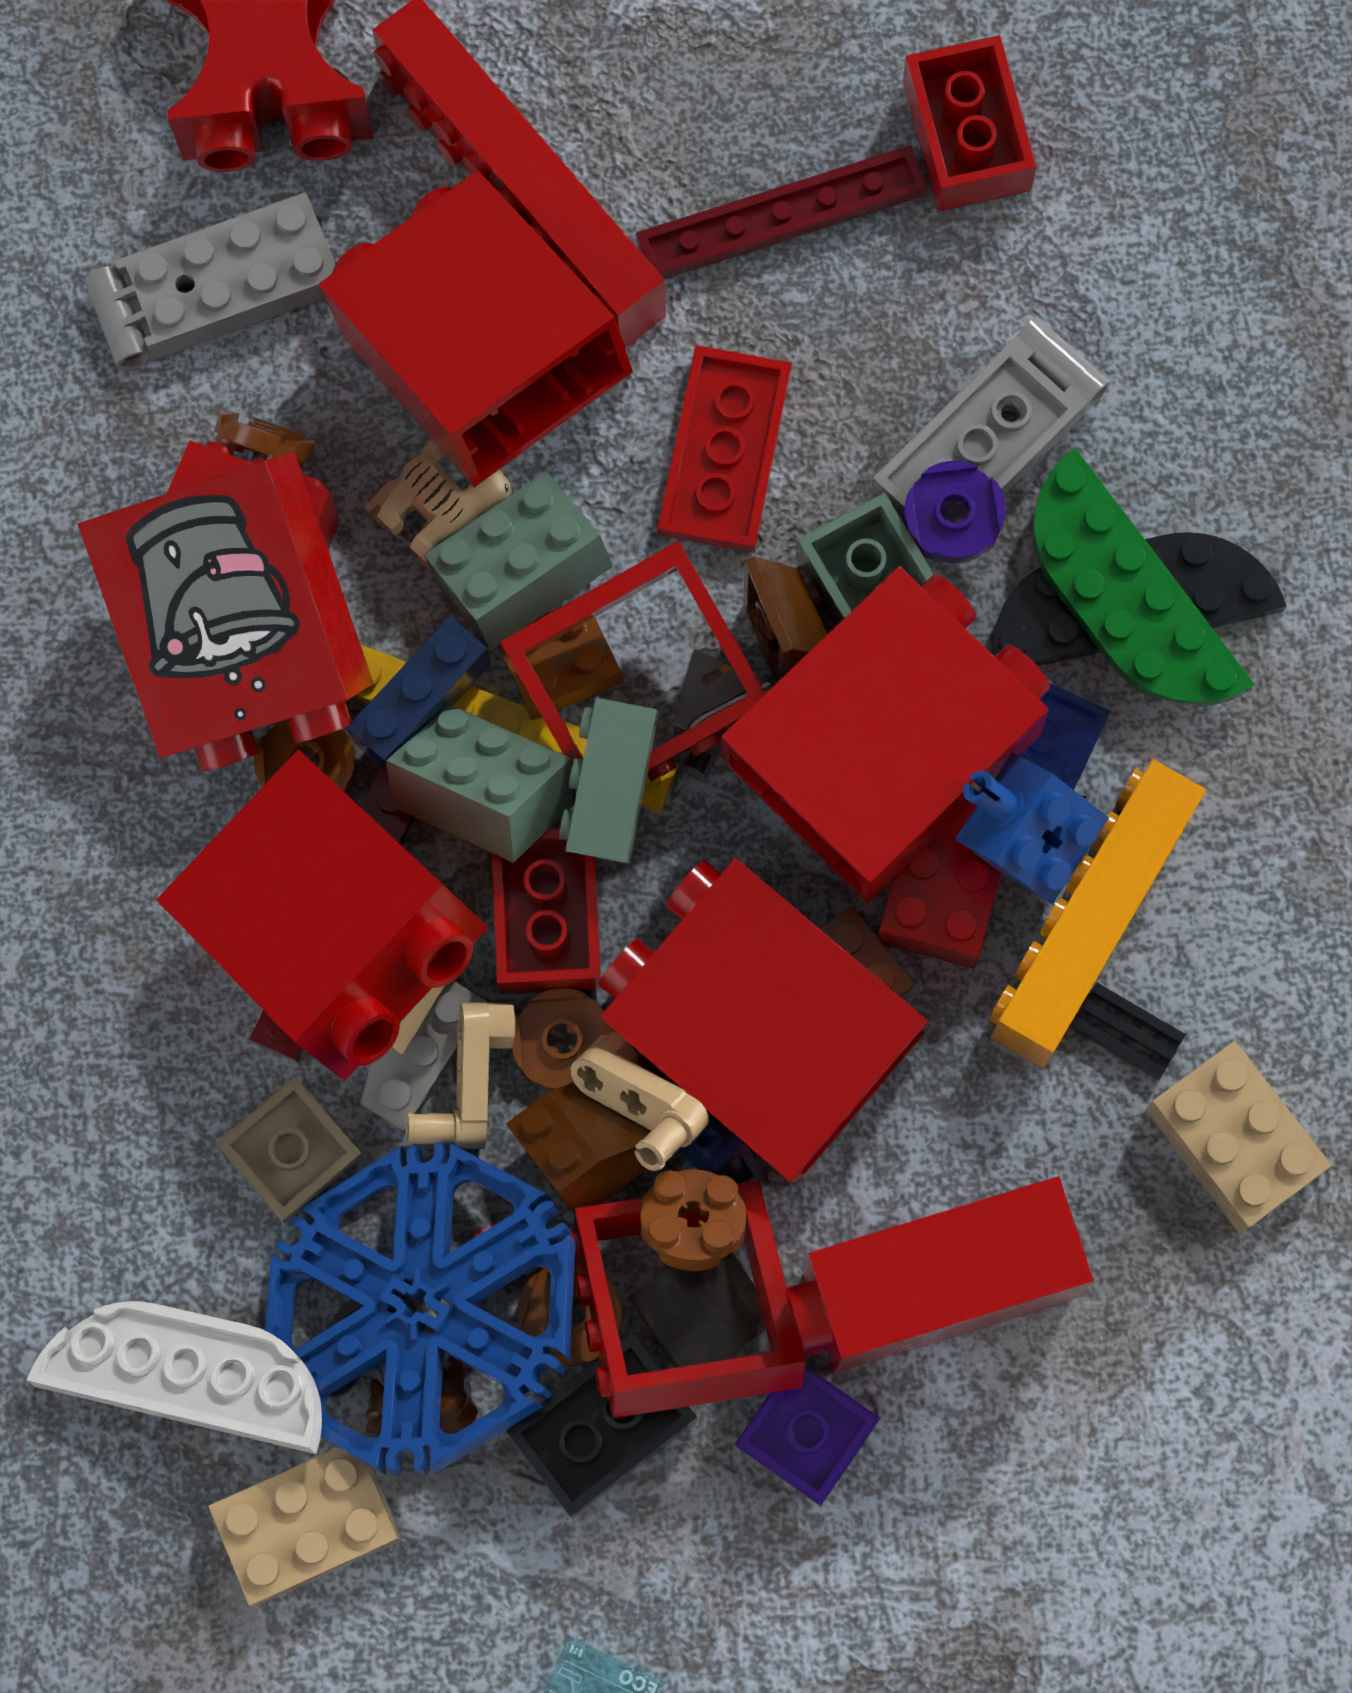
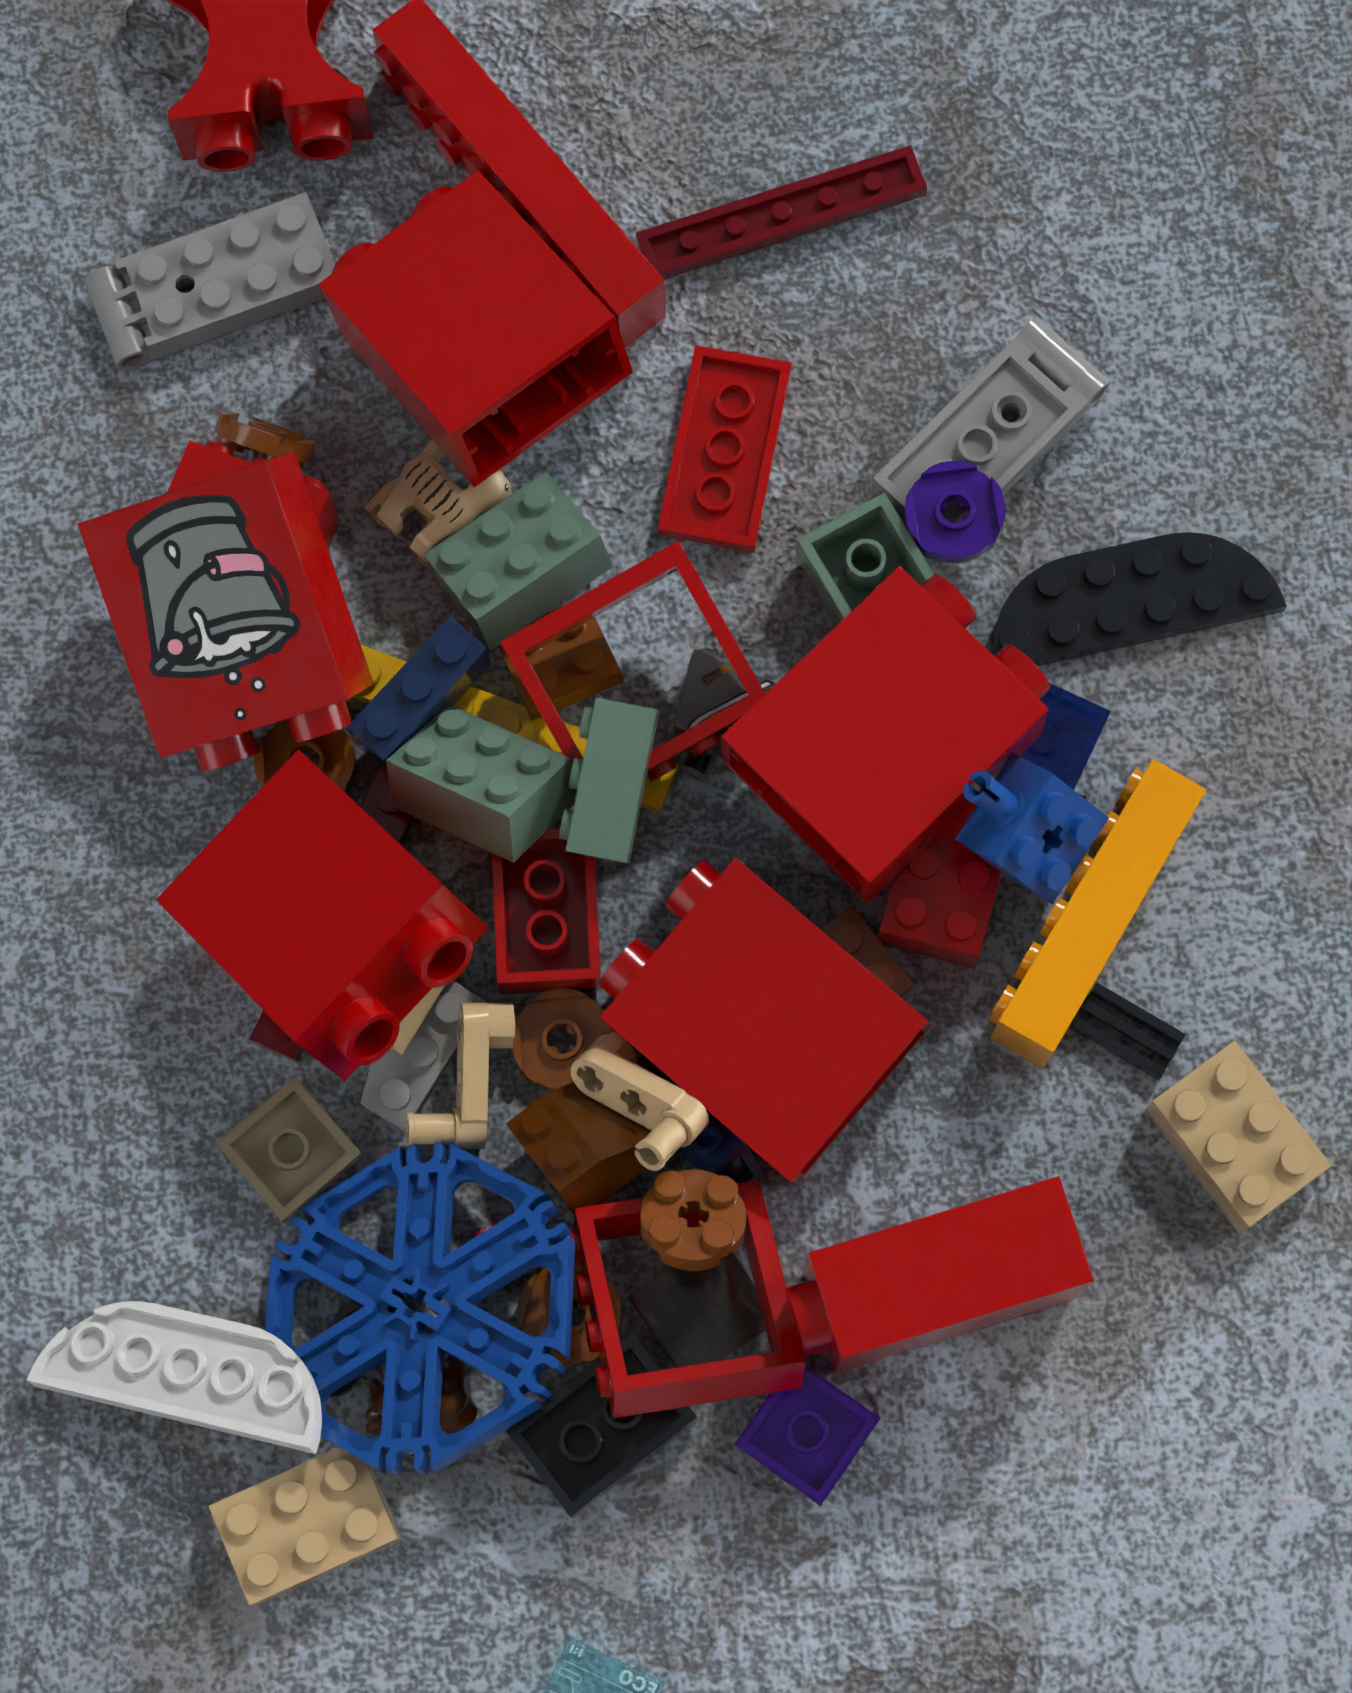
reddish brown slope [743,556,833,683] -> none
red brick [903,35,1037,212] -> none
green plate [1032,448,1255,707] -> none

